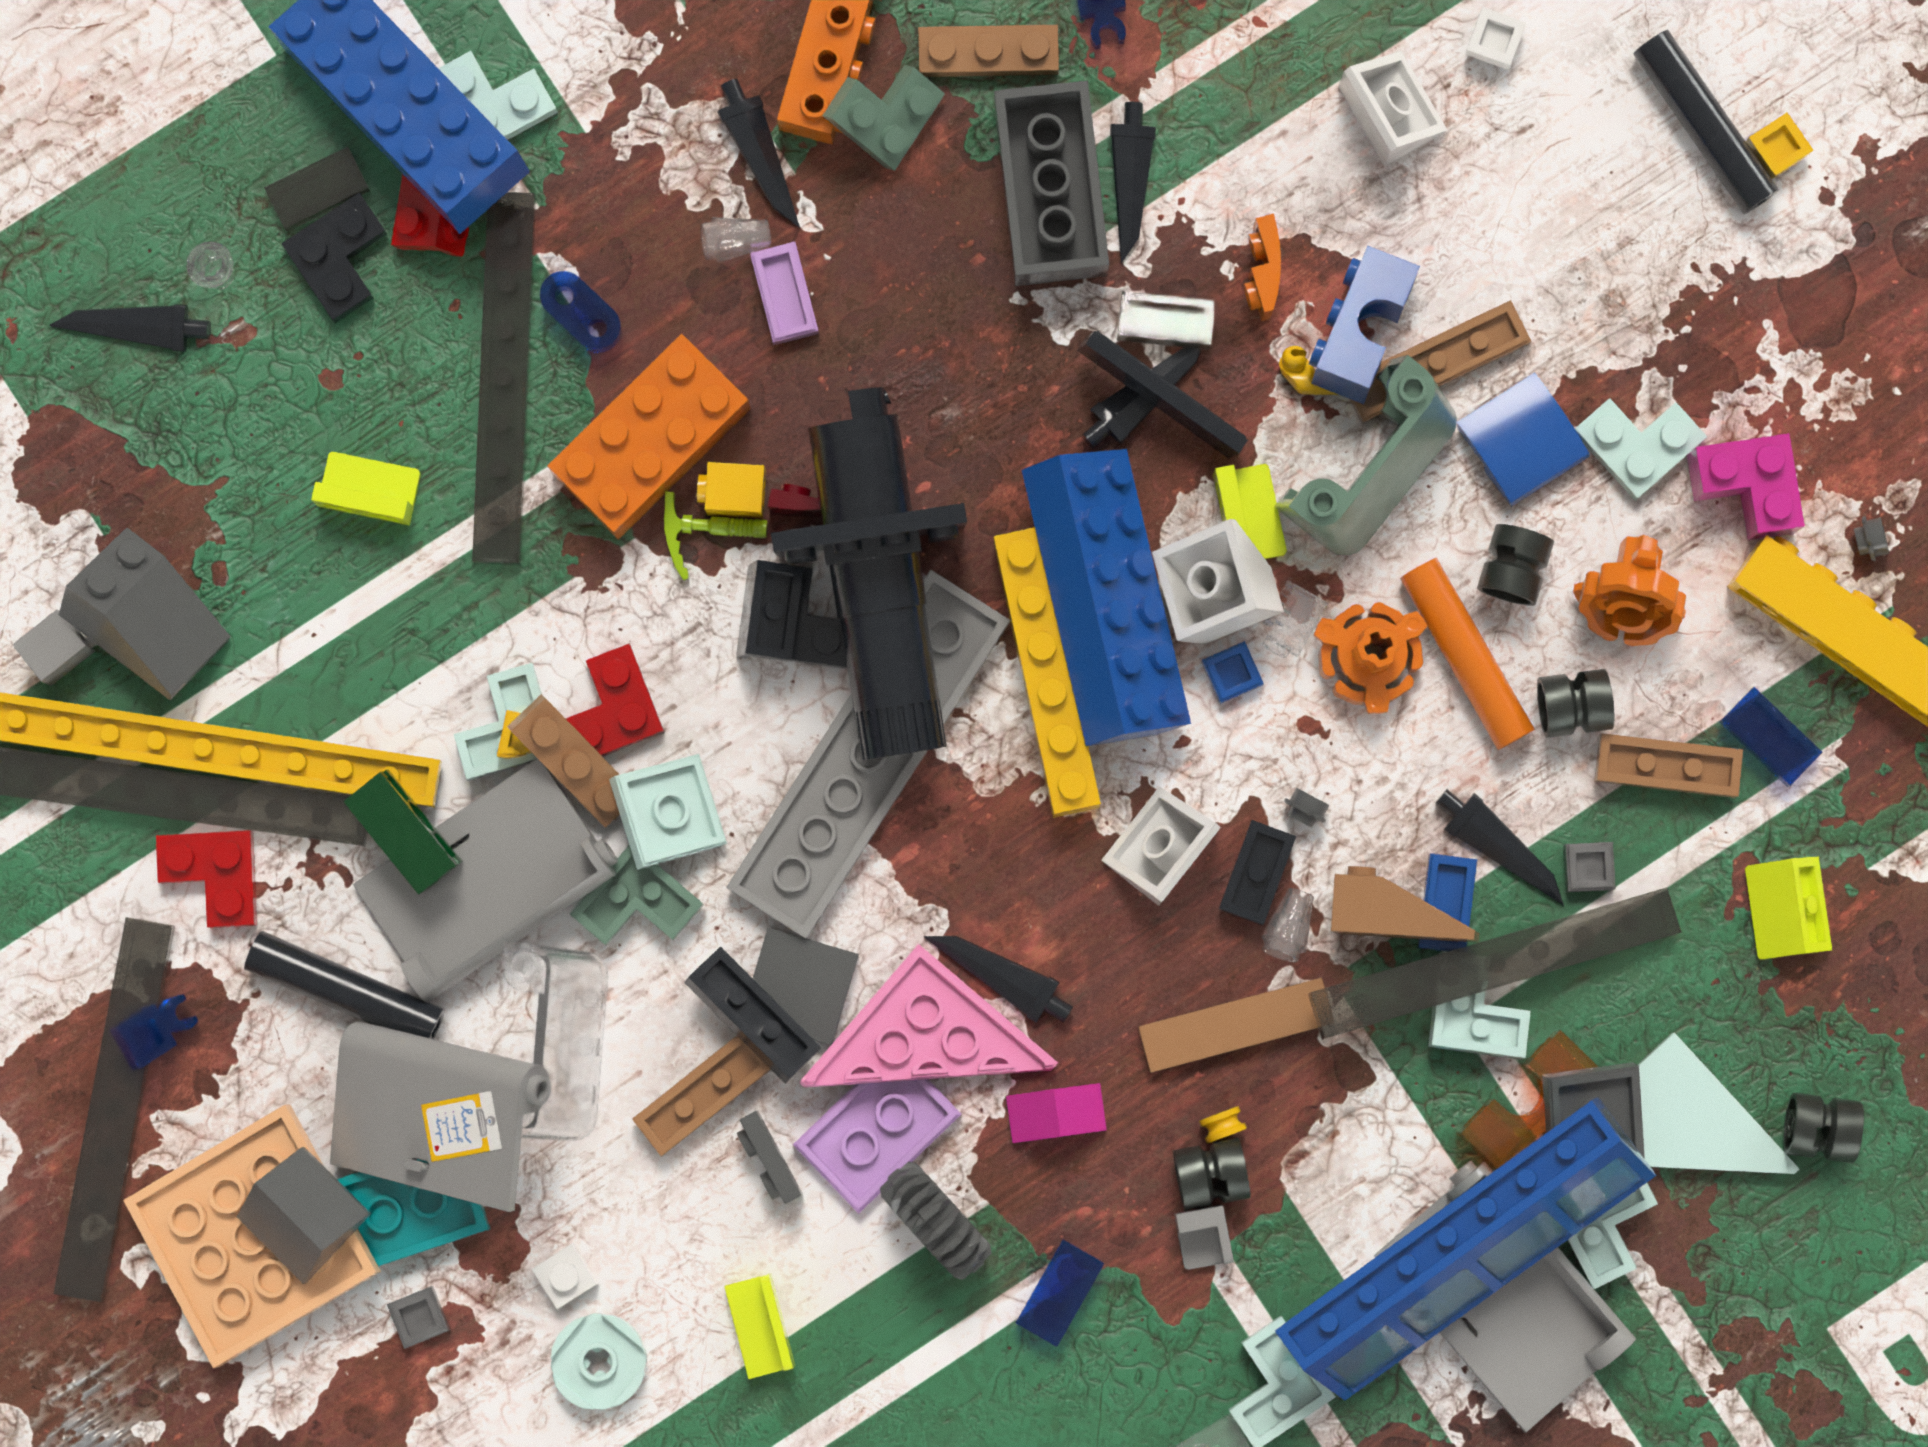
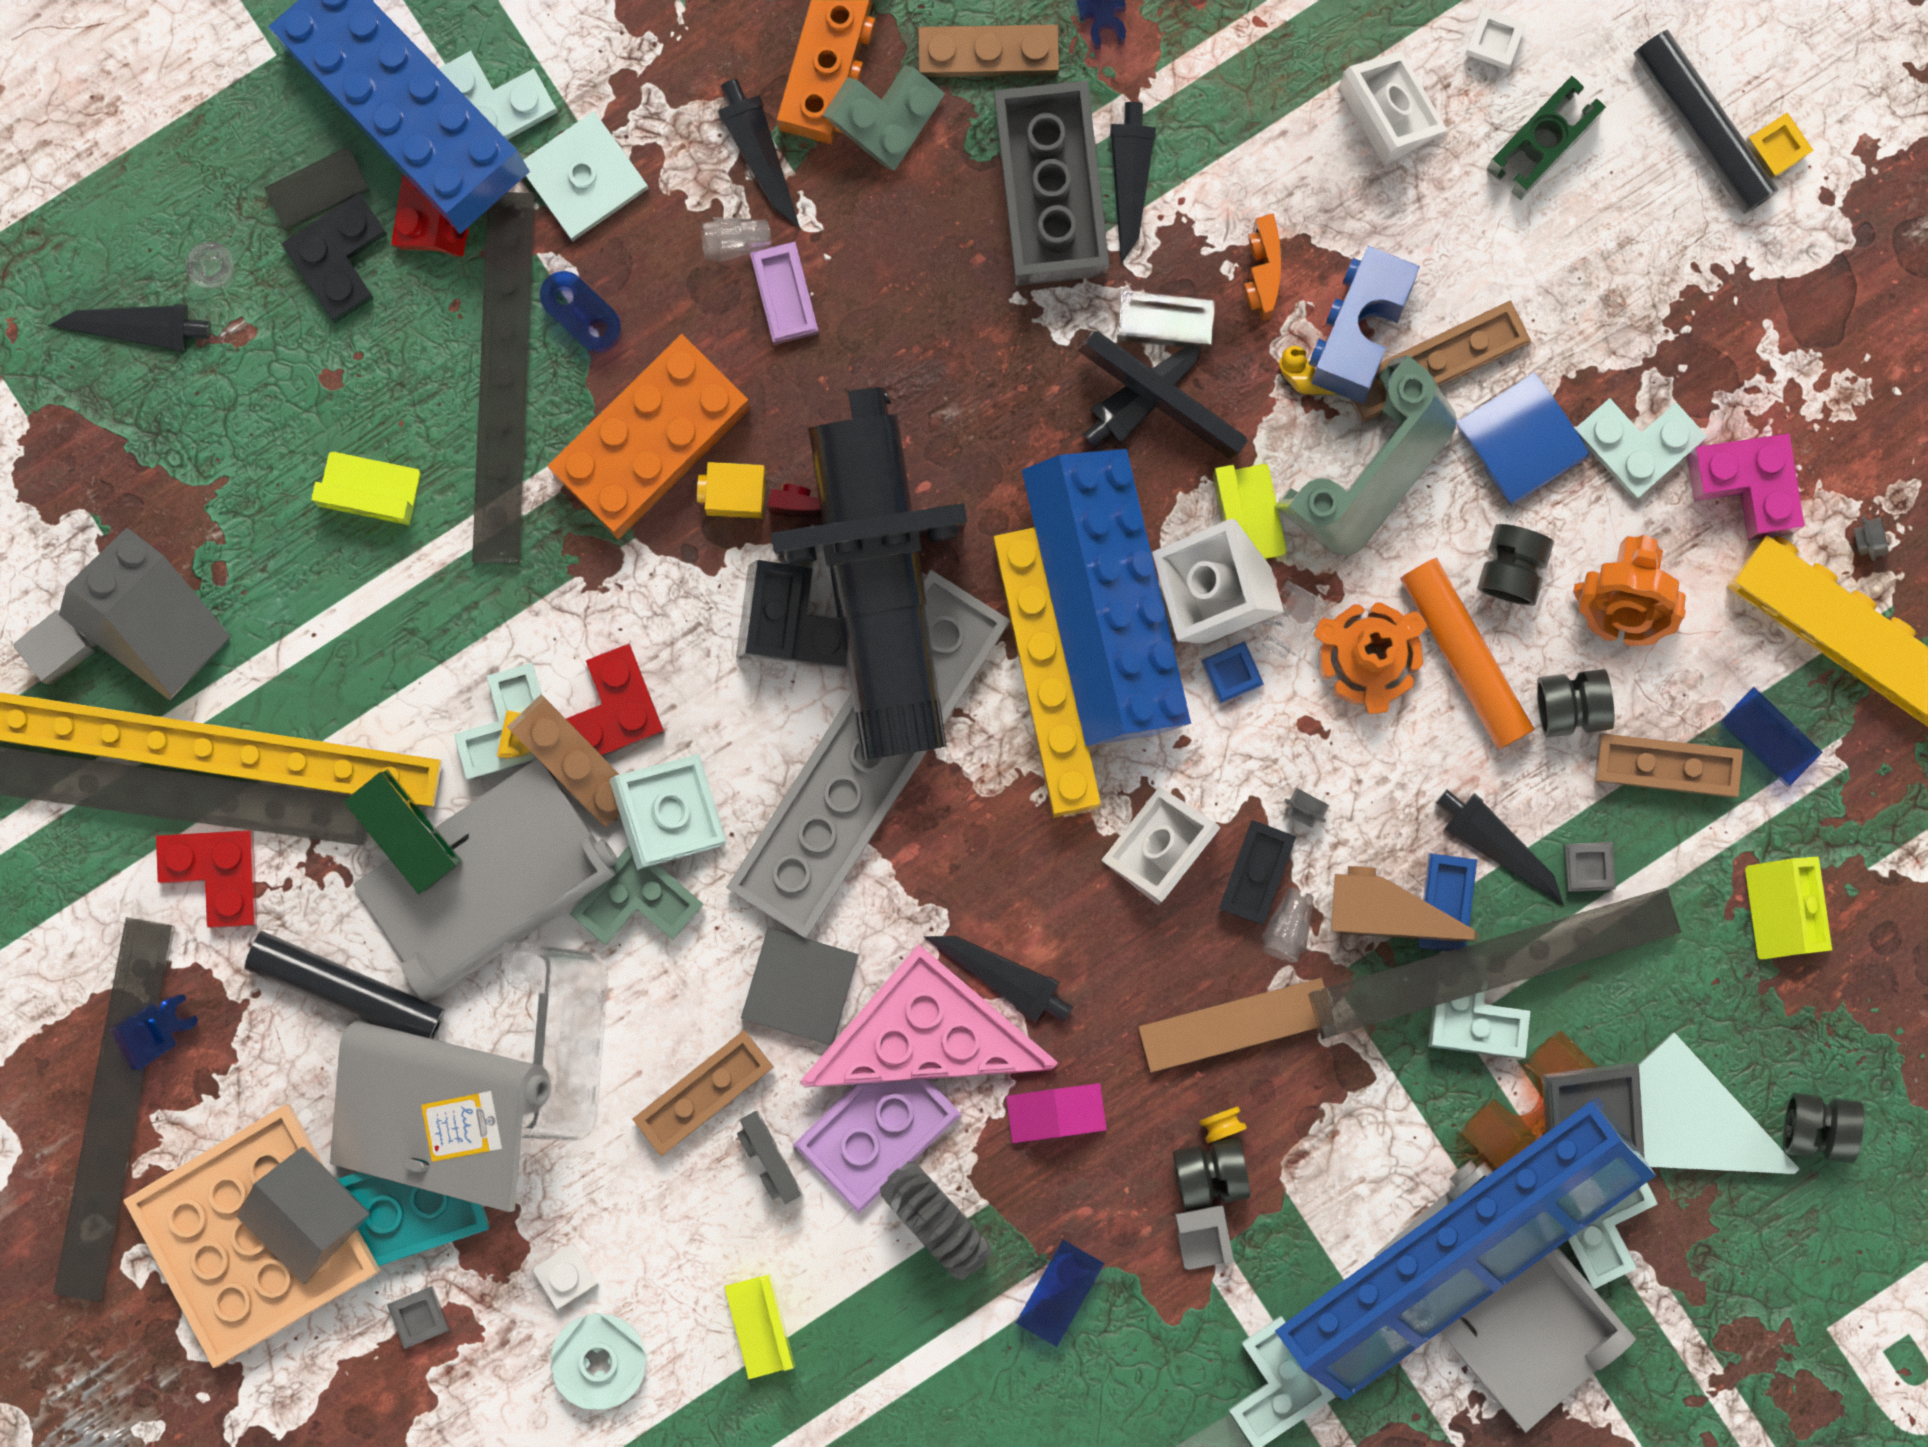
lime piece [664,491,768,581] -> none
black plate [684,946,822,1084] -> none
none -> light aqua plate [524,111,649,242]
none -> dark green piece [1487,75,1606,200]

